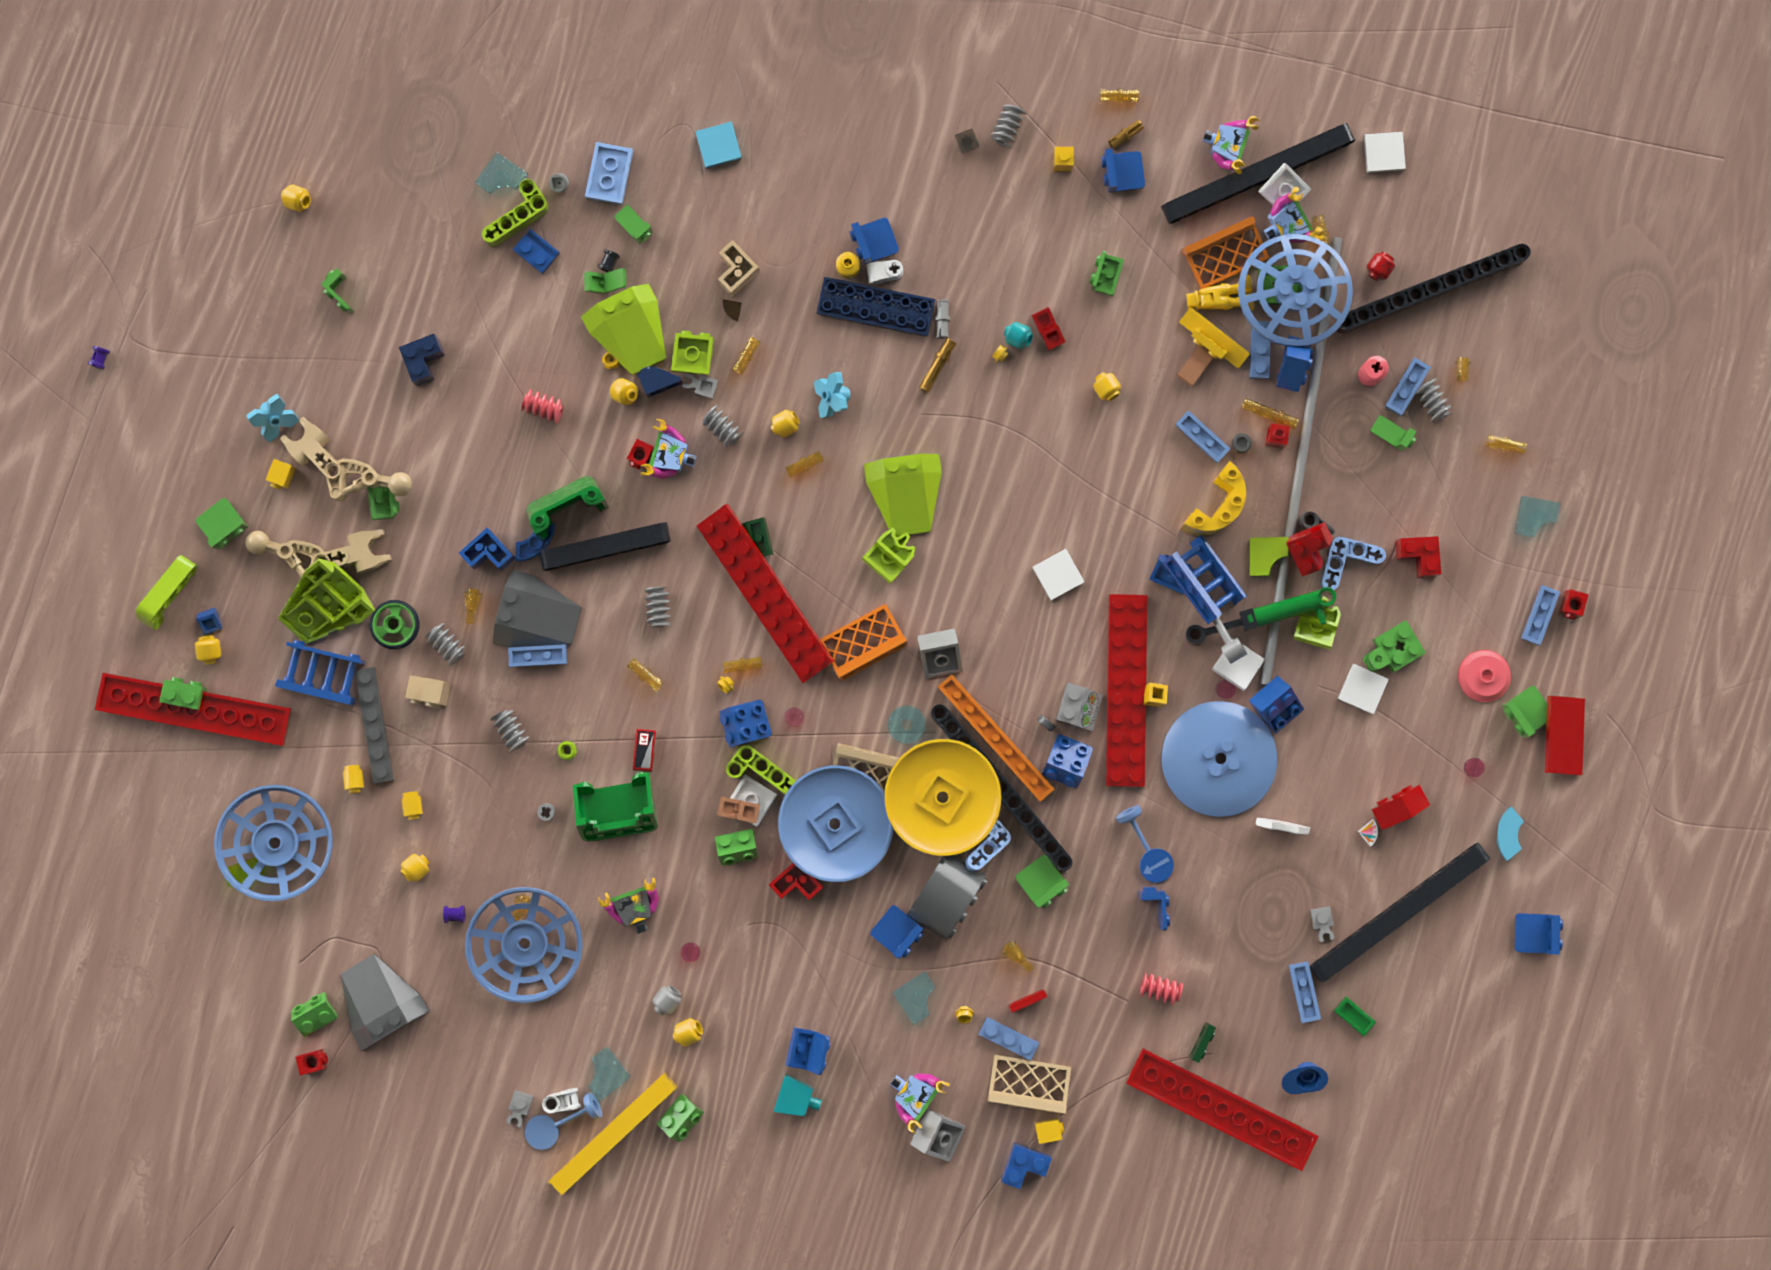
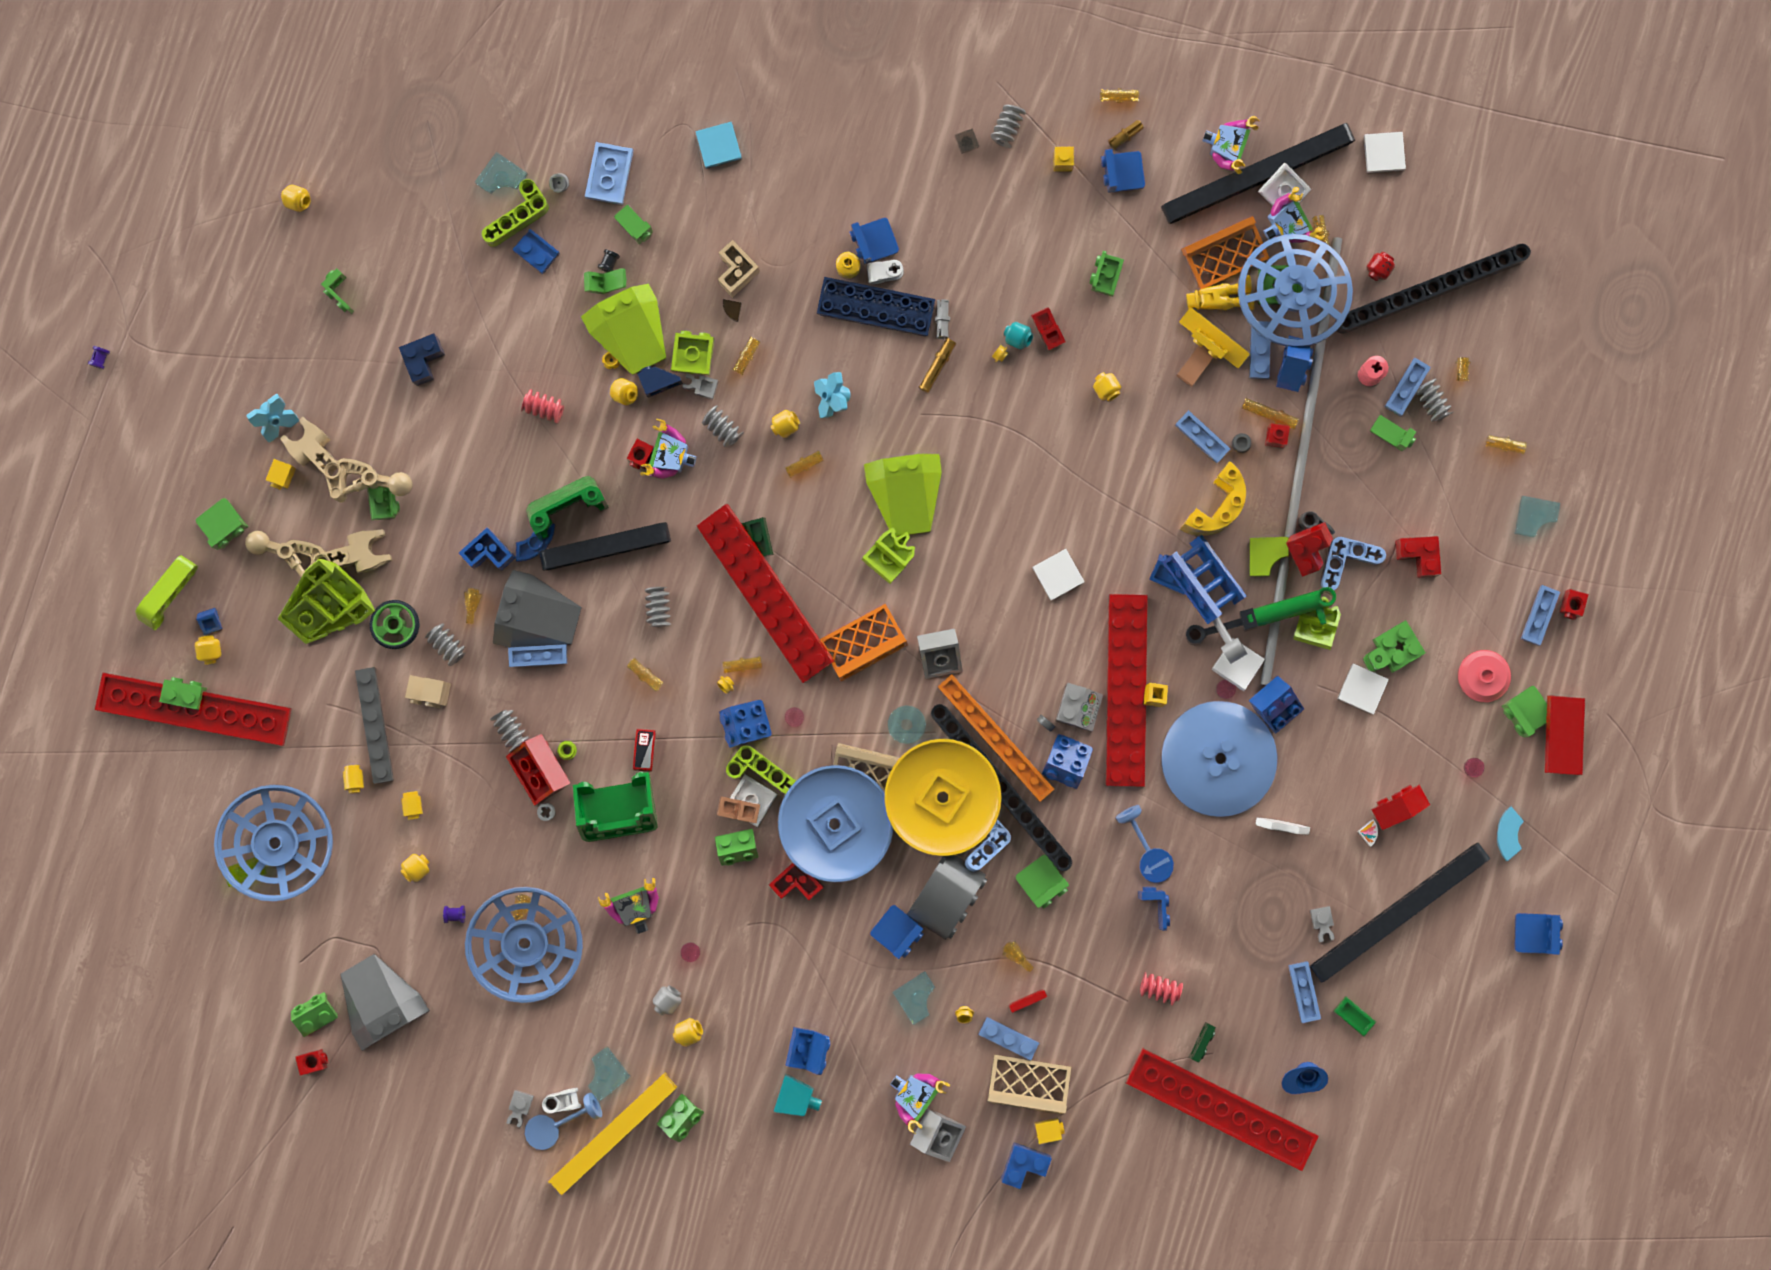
blue fence [275,640,365,706] -> none
none -> red slope [506,734,570,806]

